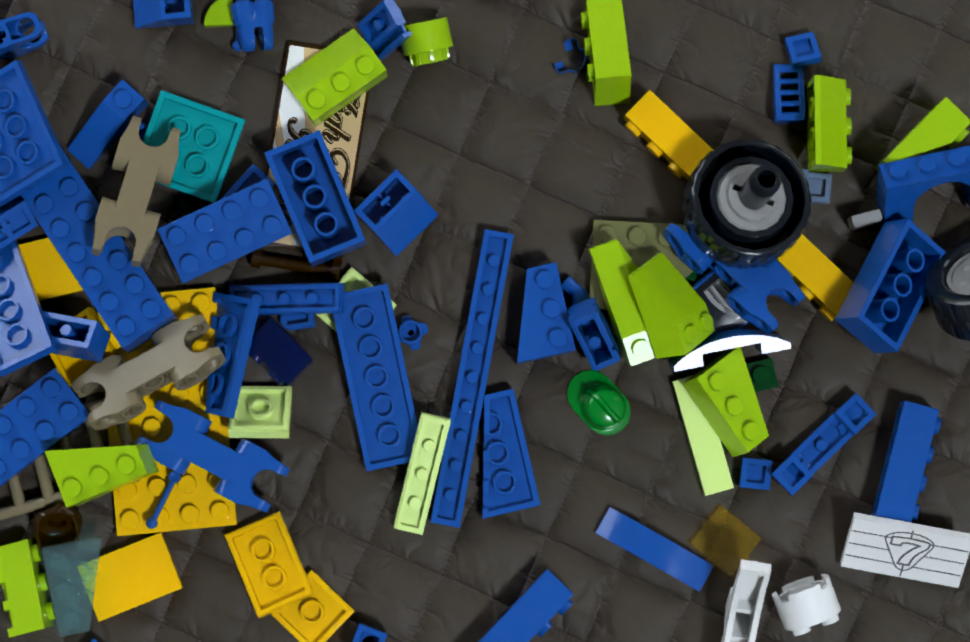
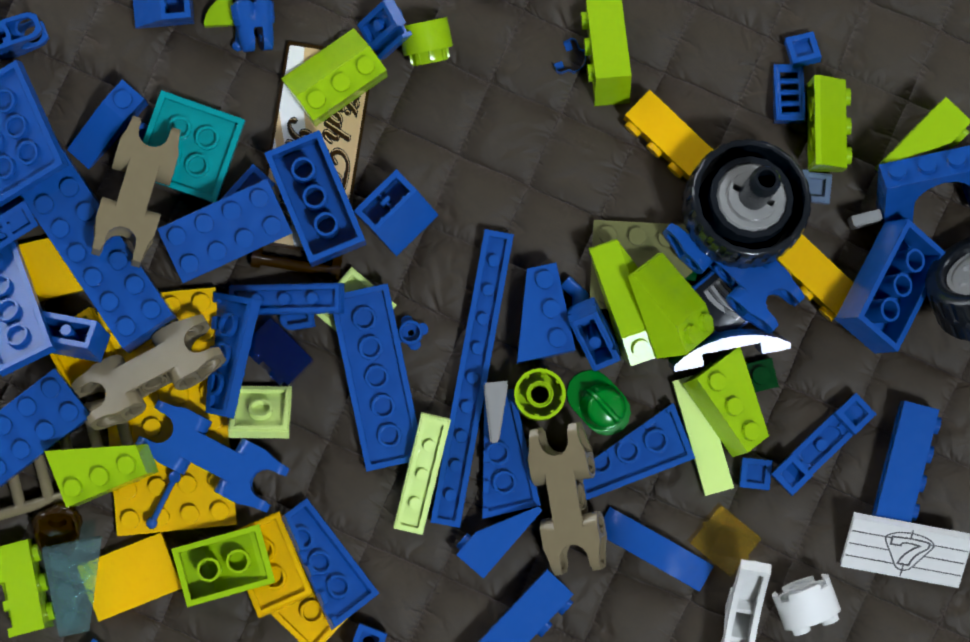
none -> lime slope [171,524,275,607]
none -> blue wing [281,498,379,631]
none -> blue slope [456,506,542,579]
none -> light grey slope [483,381,508,444]
none -> lime piece [514,368,566,421]
none -> dark tan piece [528,421,607,576]
none -> blue wing [583,403,695,500]

